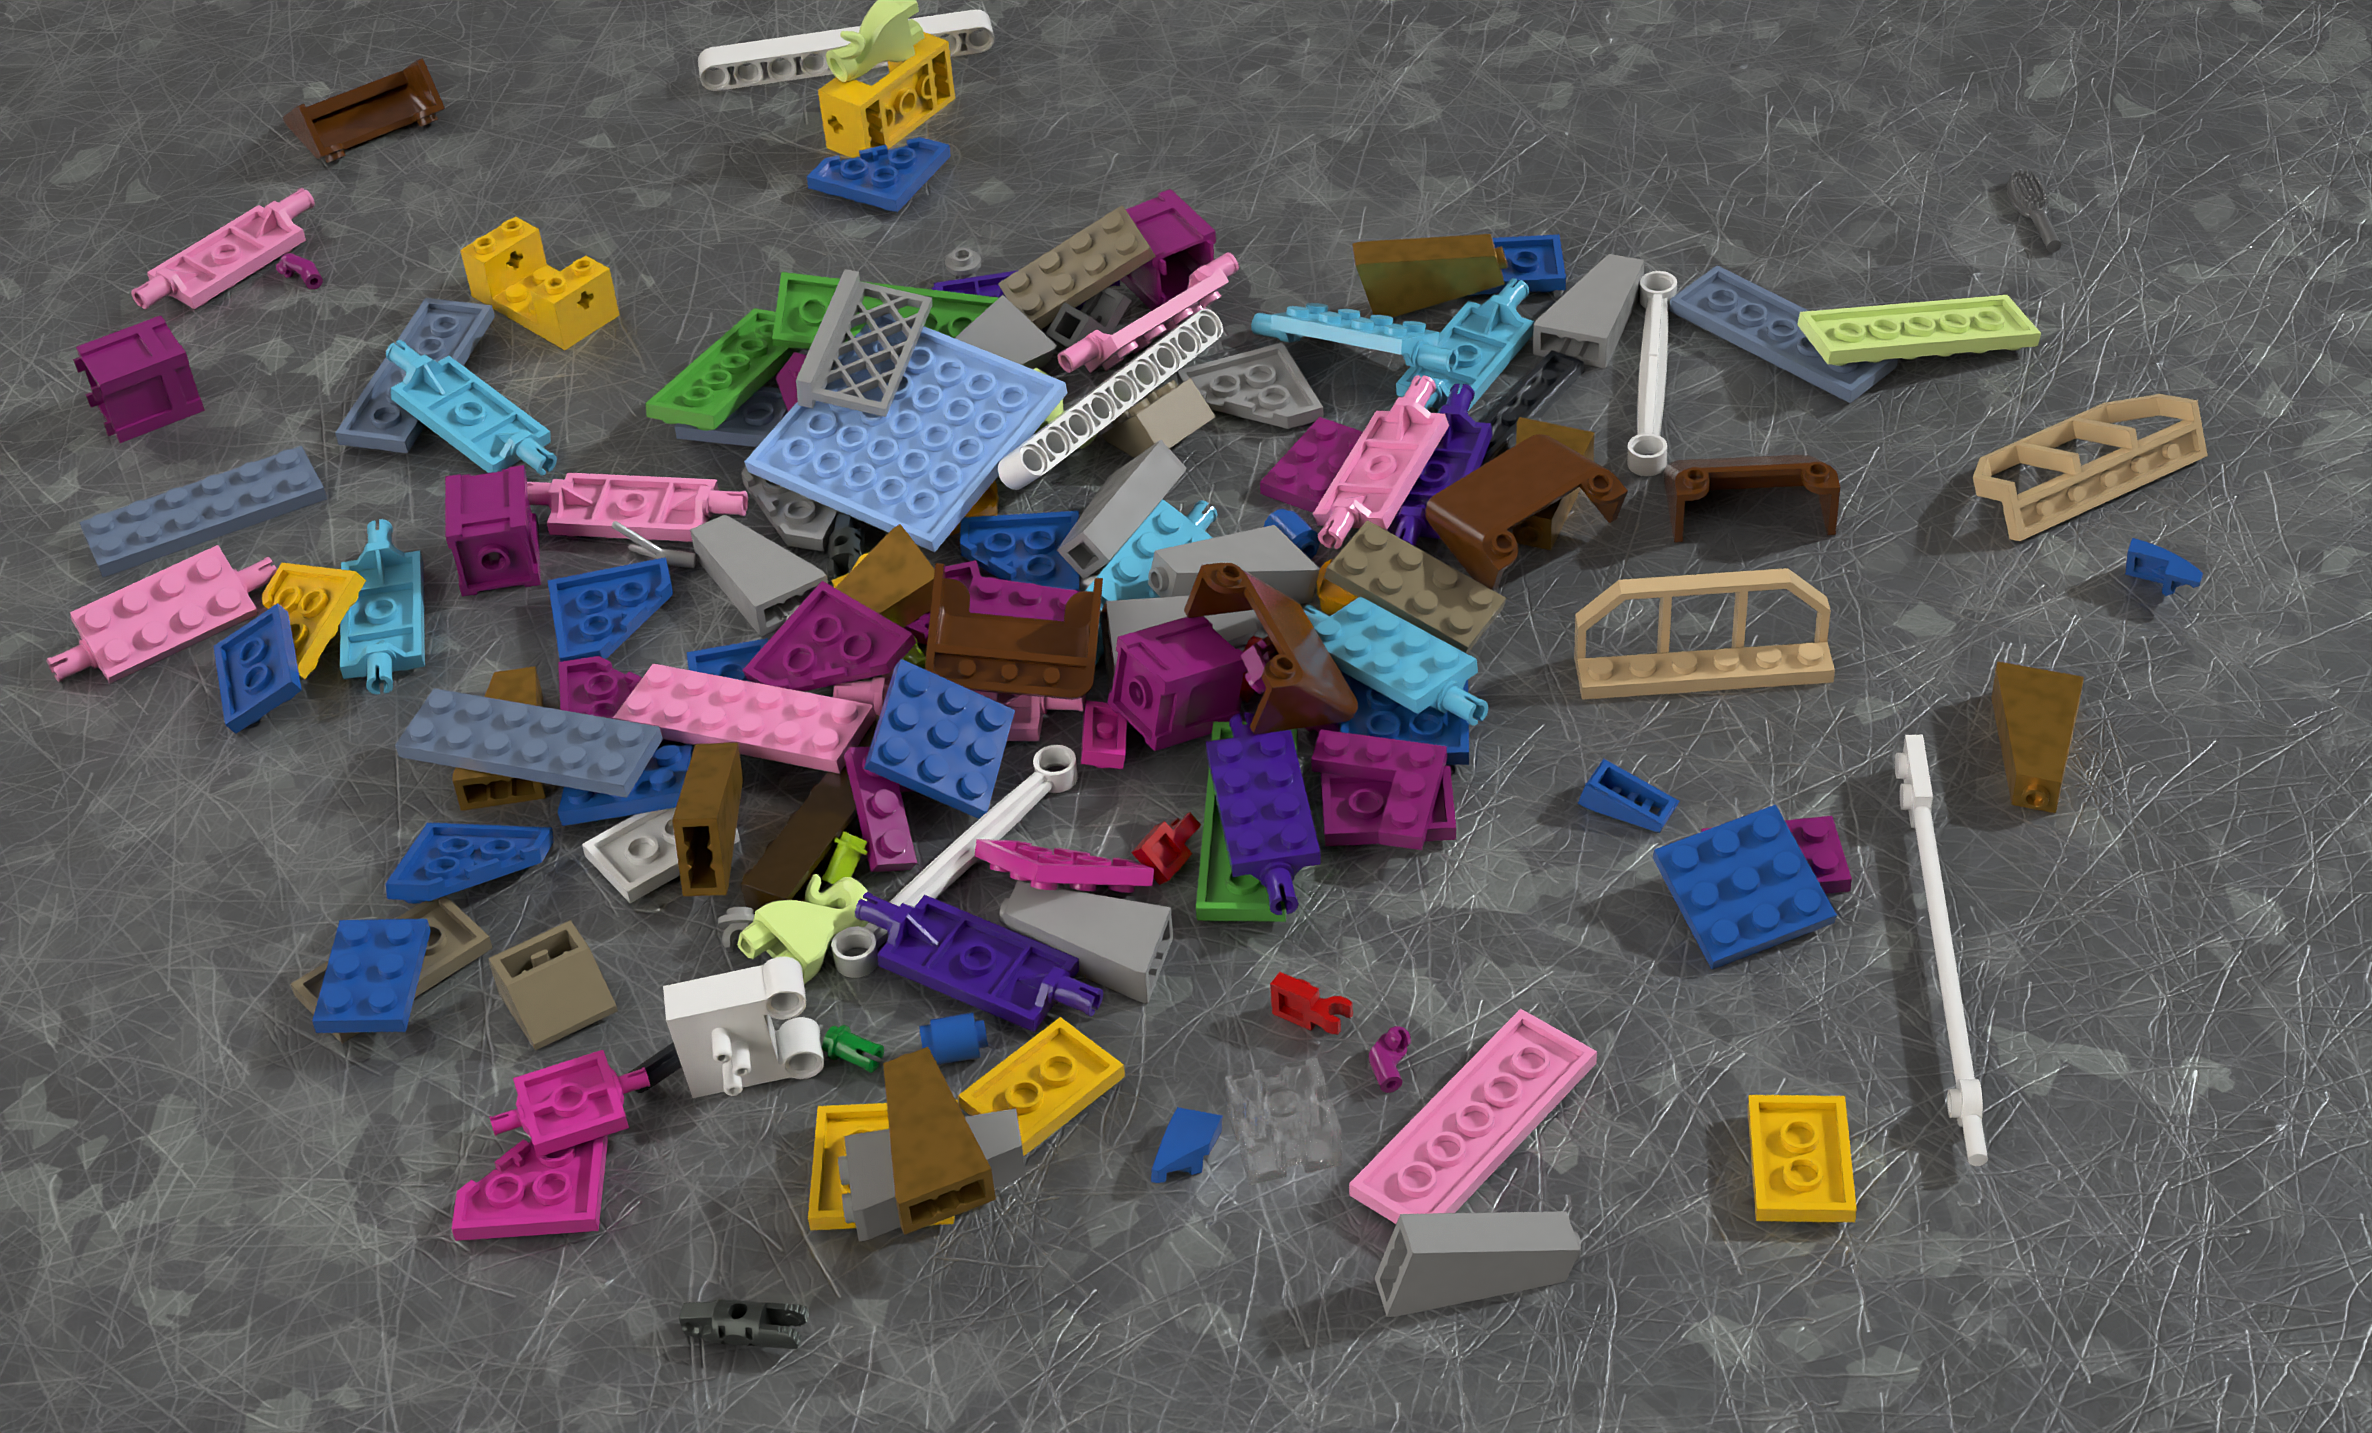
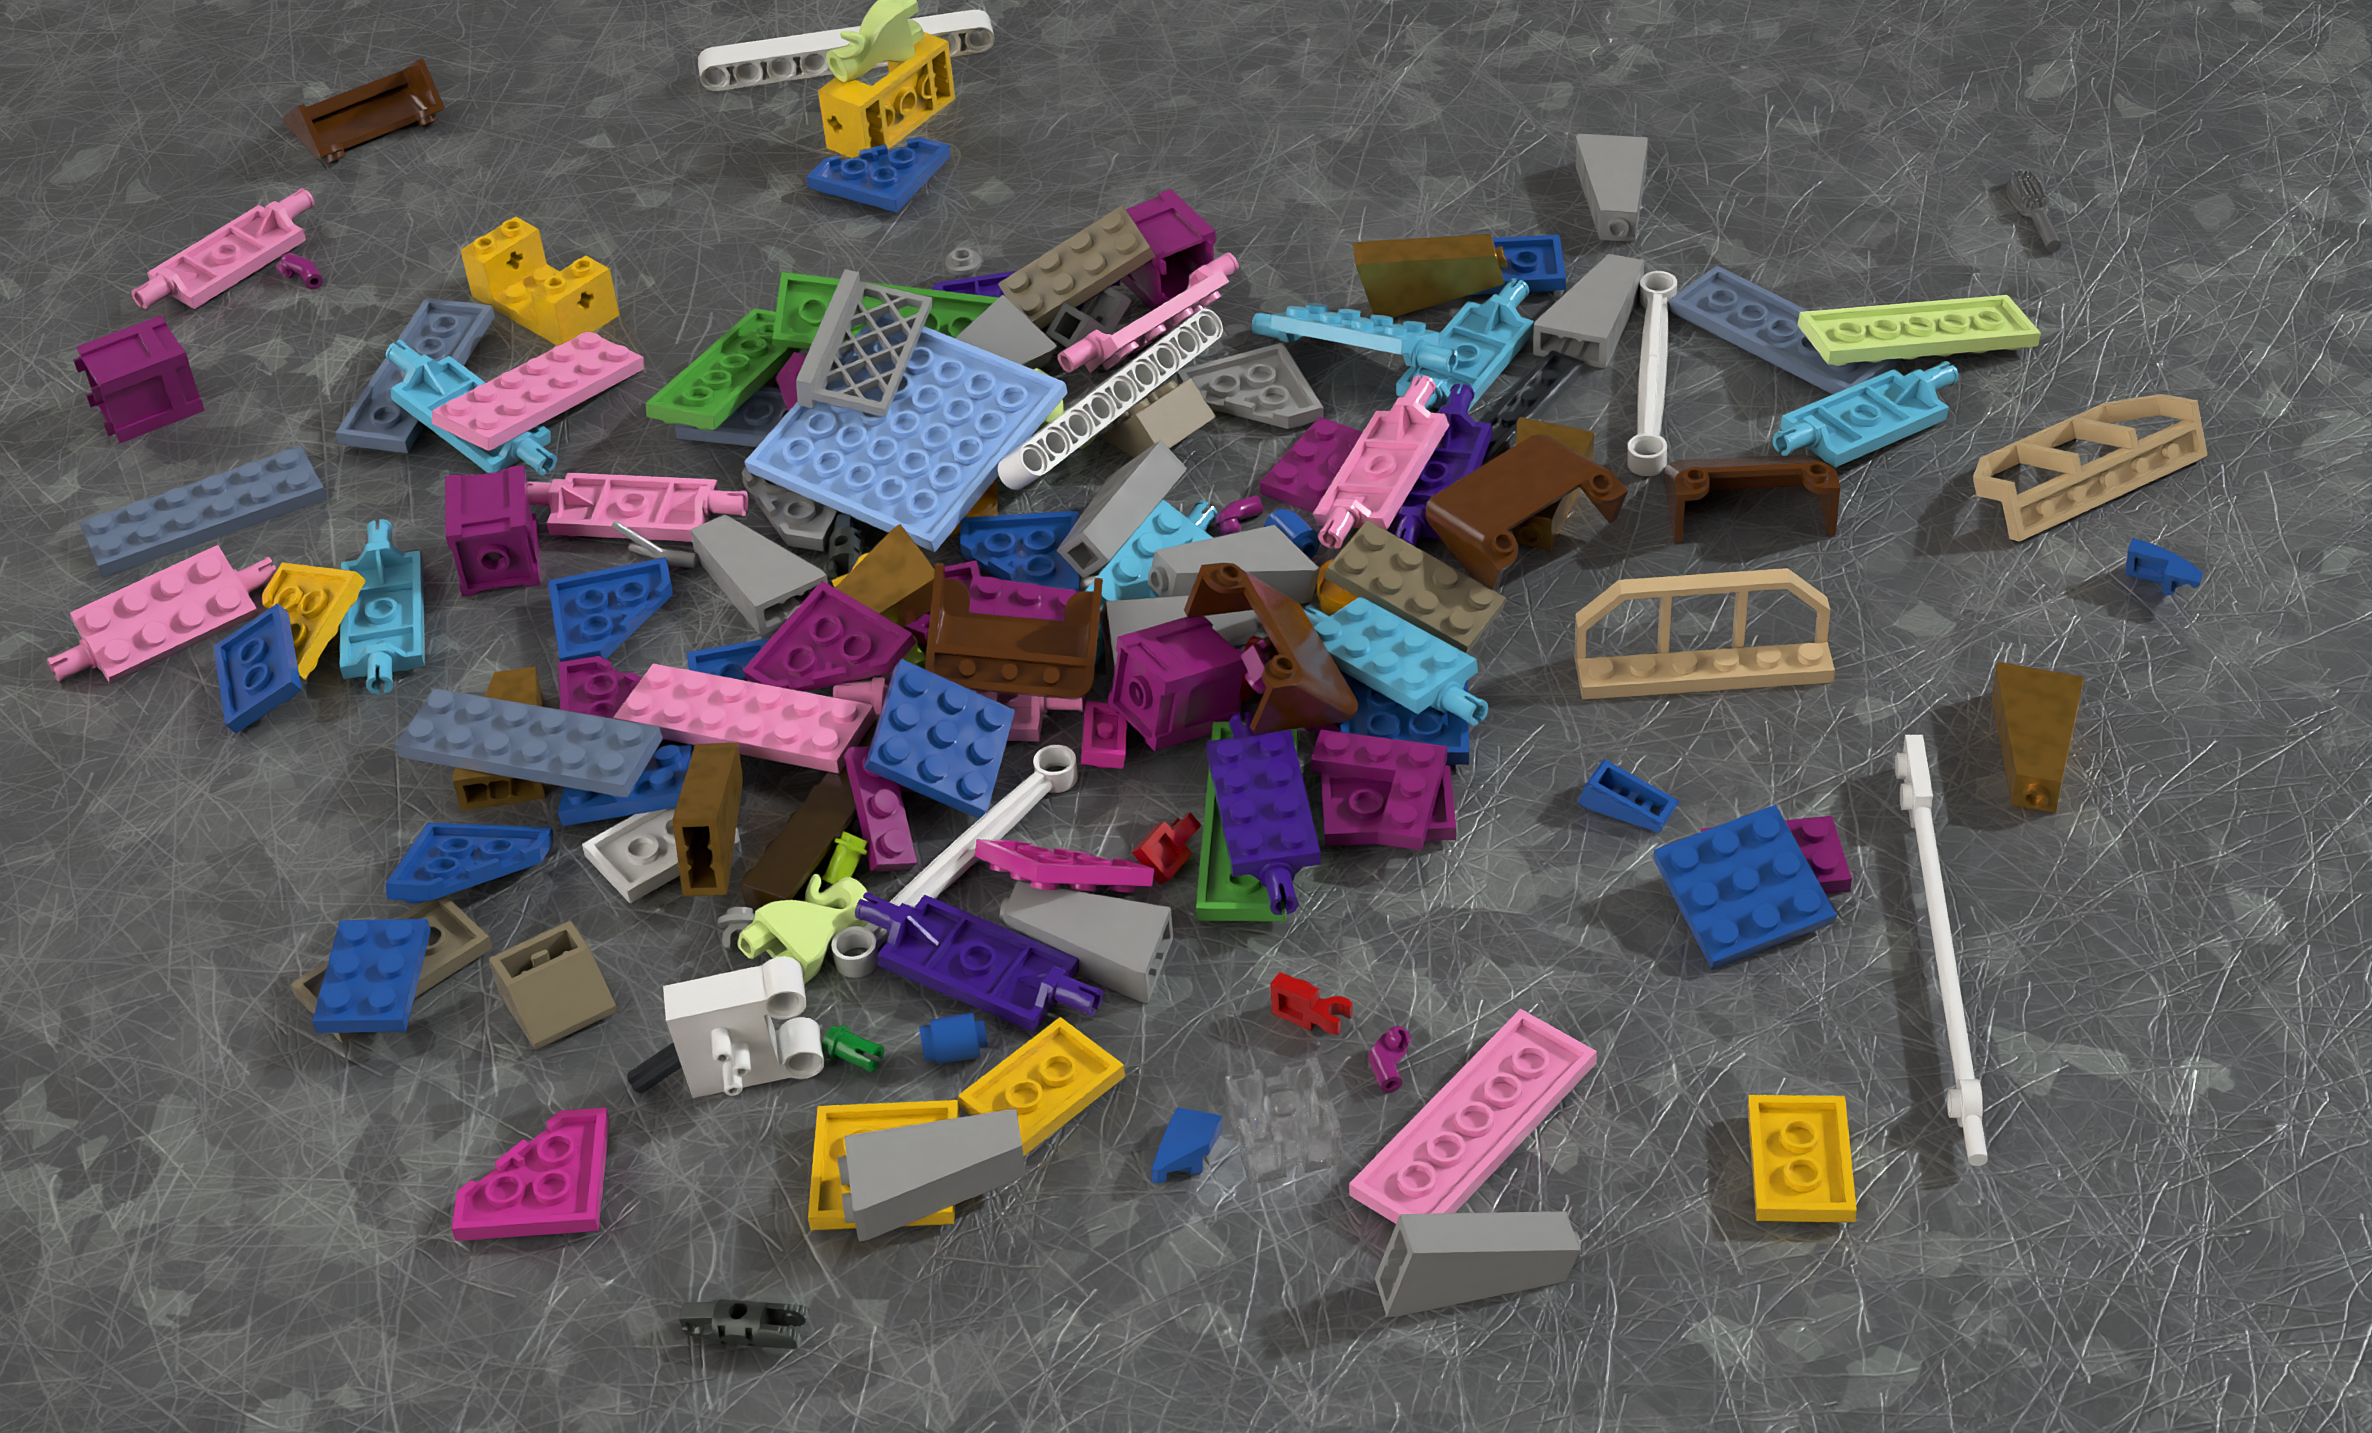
dark pink plate [489,1050,650,1157] -> none
pearl gold slope [883,1047,996,1235] -> none
none -> bright pink plate [432,331,644,451]
none -> magenta arm [1215,495,1263,536]
none -> light grey slope [1575,134,1648,242]
none -> medium azure plate [1773,361,1959,468]

